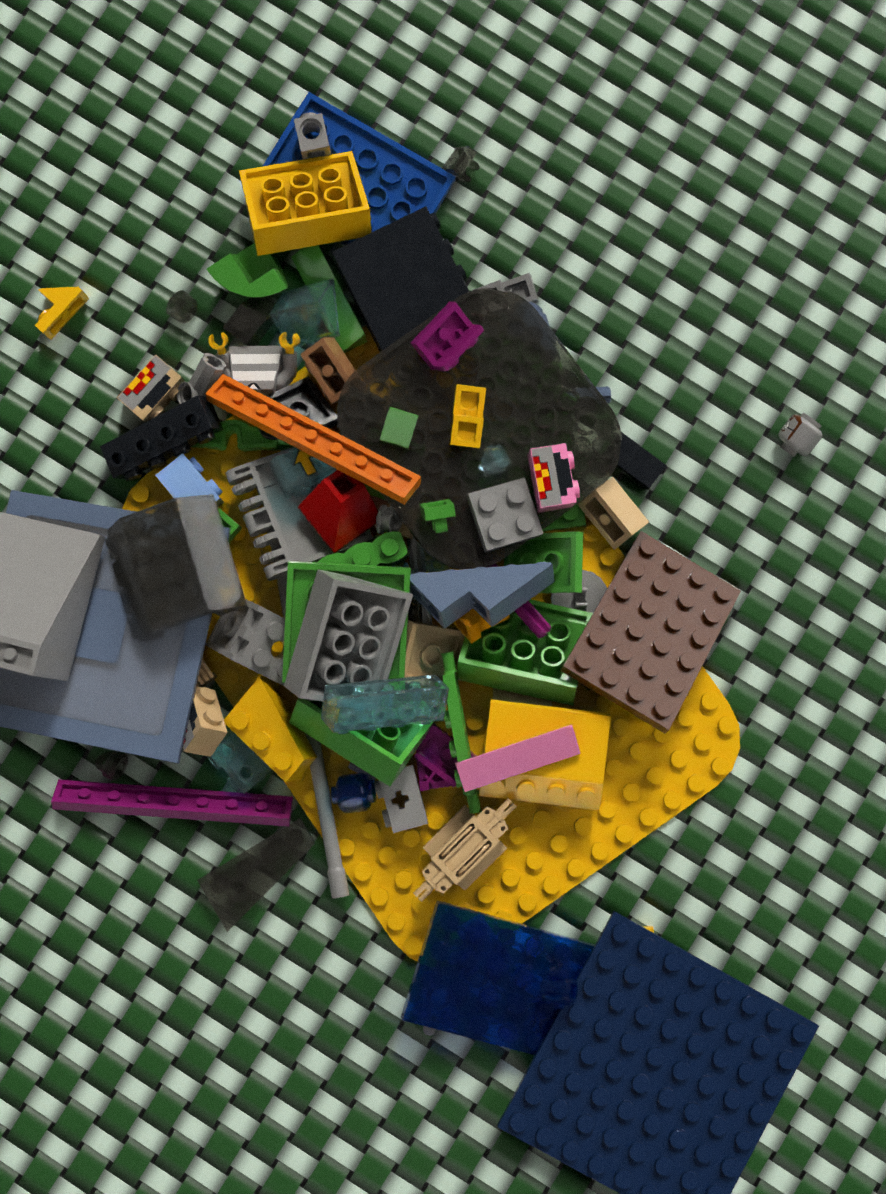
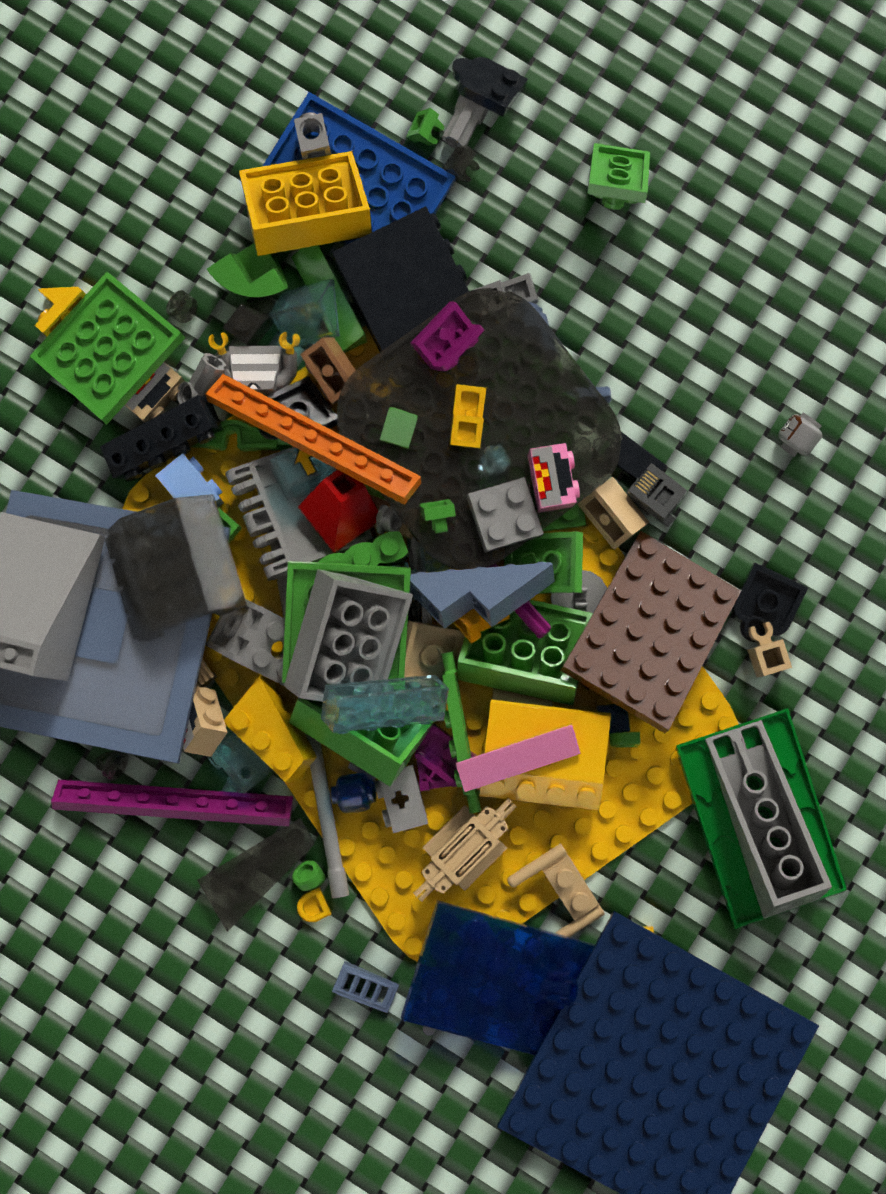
none -> bright green plate [30,272,186,425]
none -> bright green tile [292,860,326,891]
none -> yellow tile [297,887,332,922]
none -> sand blue slope [332,961,399,1013]
none -> bright green tile [406,108,444,146]
none -> light grey piece [443,94,488,150]
none -> black plate [452,57,528,117]
none -> tan plate [507,843,605,948]
none -> bright green plate [587,143,650,210]
none -> tile [596,703,630,734]
none -> bright green tile [610,732,640,748]
none -> dark grey piece [626,463,687,527]
none -> piece [676,708,847,930]
none -> black plate [733,563,808,642]
none -> tan brick [747,622,792,677]

